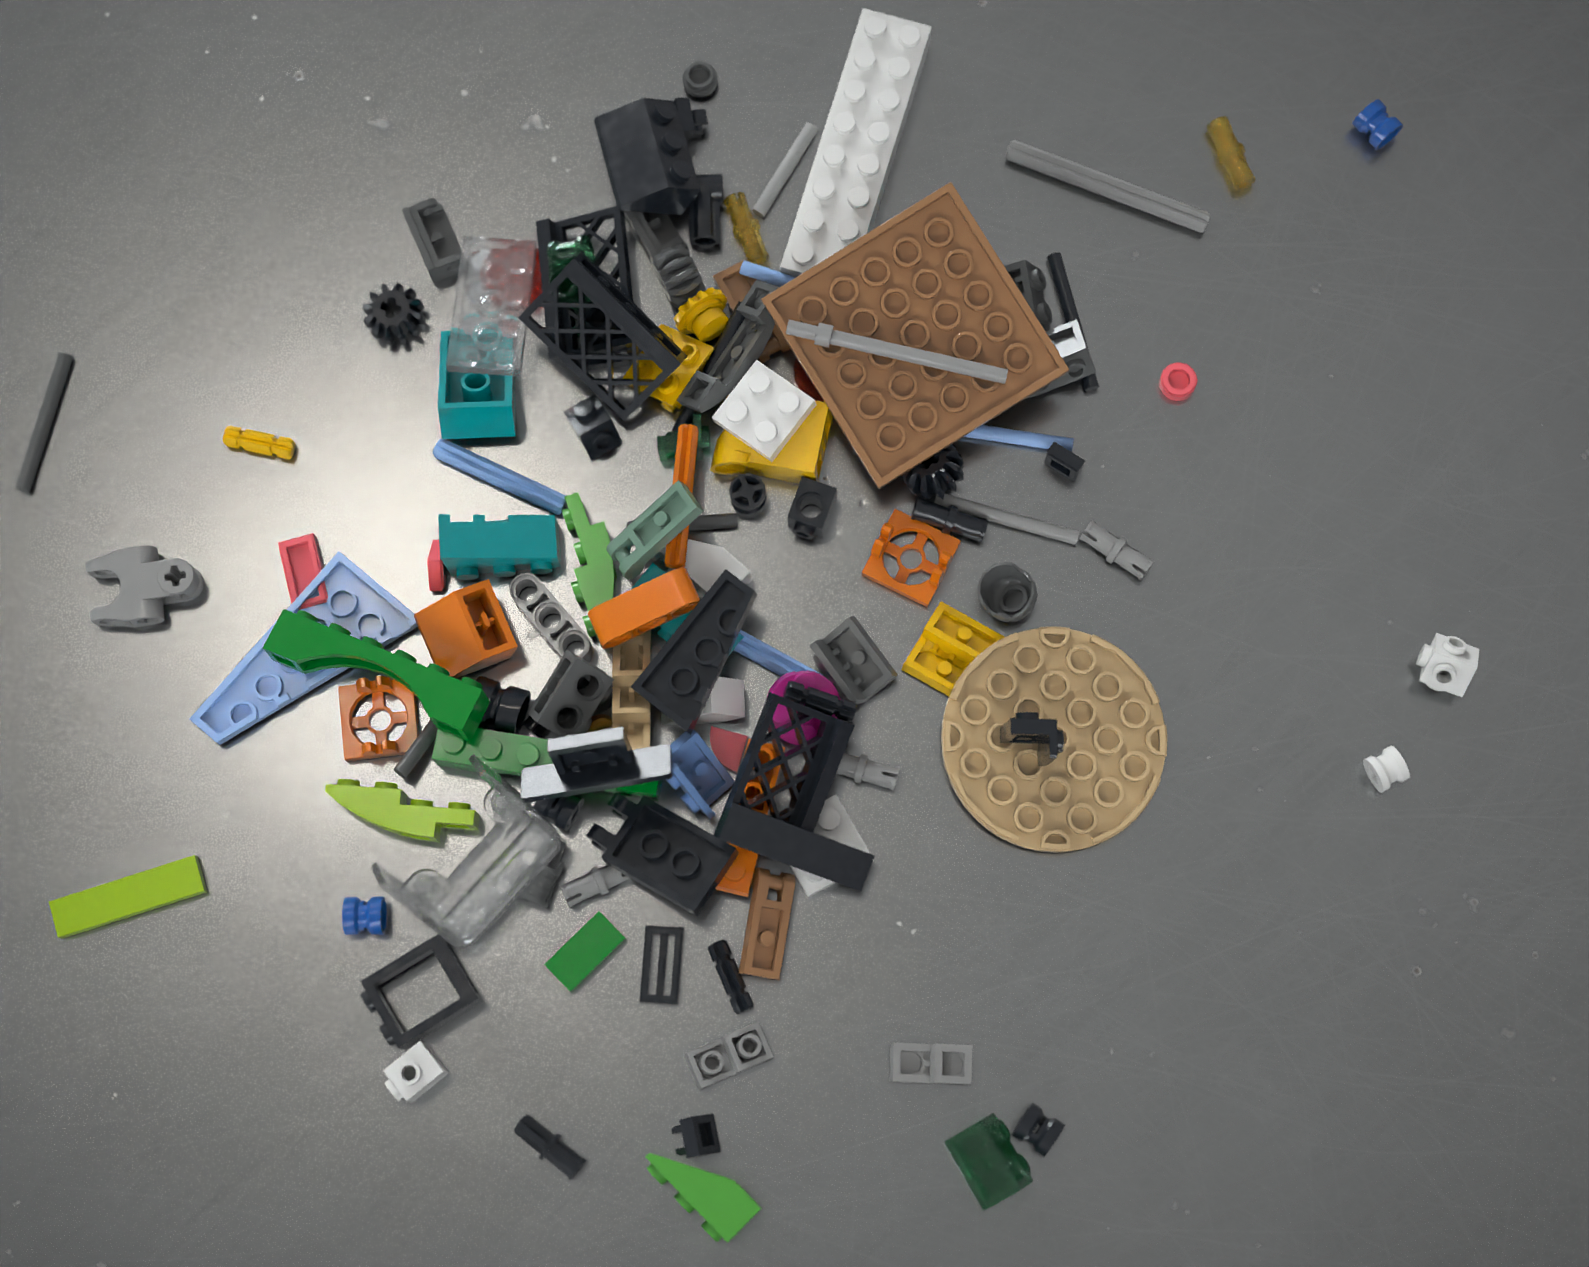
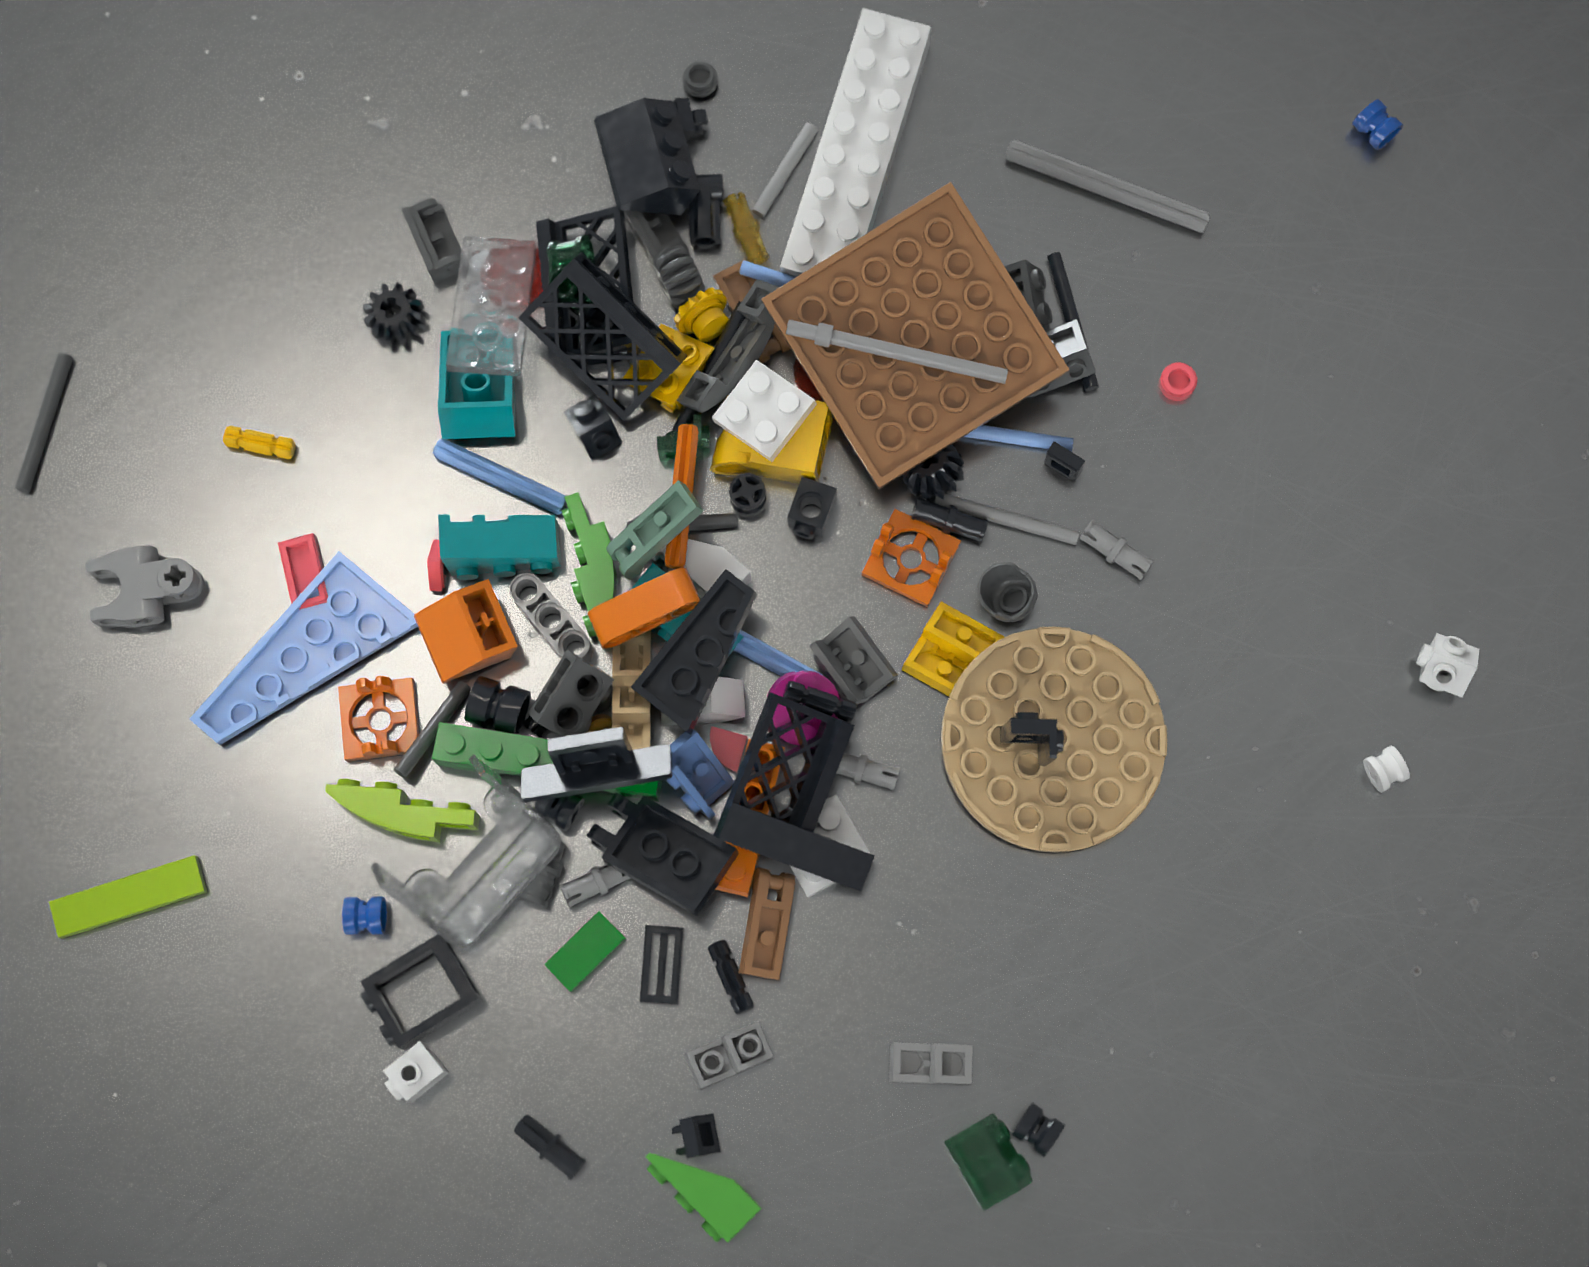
green arch [263,609,490,742] -> none
clear yellow pin [1206,116,1256,190] -> none

